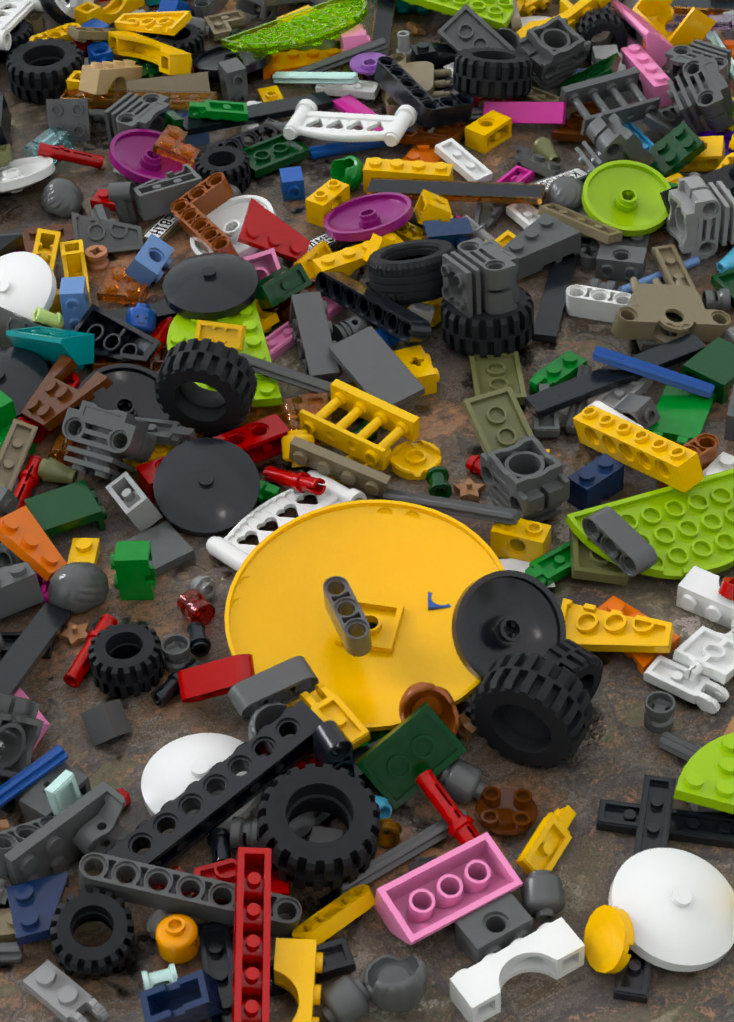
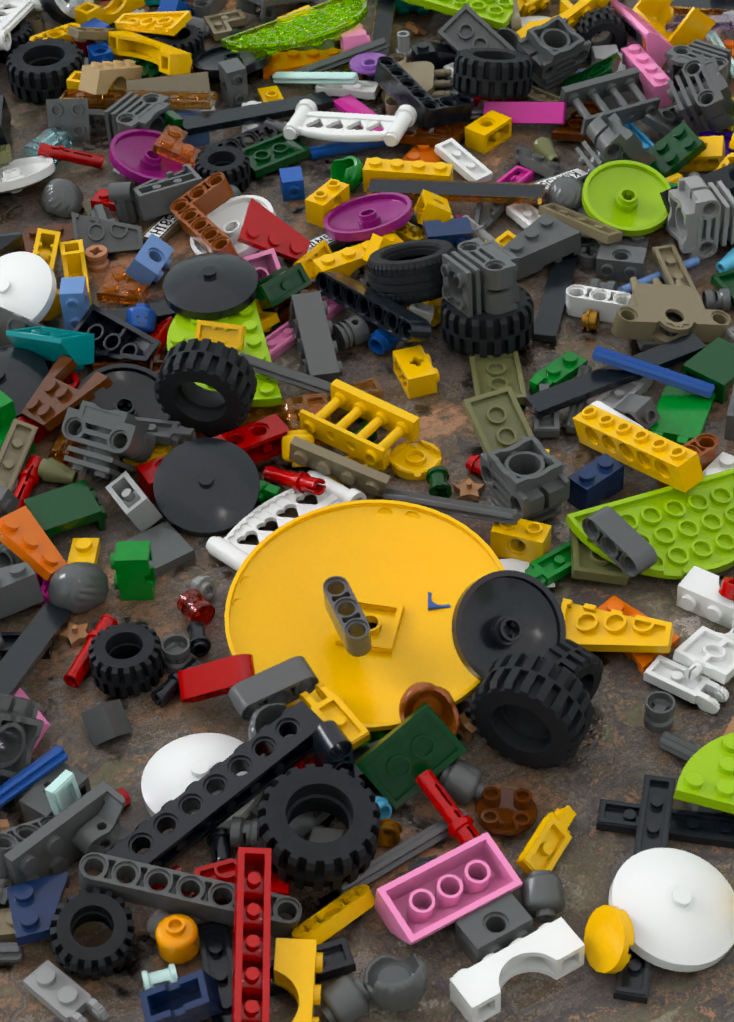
yellowish green pin [32,307,64,329] -> none
green hinge [188,99,248,122] -> none
dark grey tile [329,326,425,407] -> none
none -> pearl gold plate [582,308,600,332]

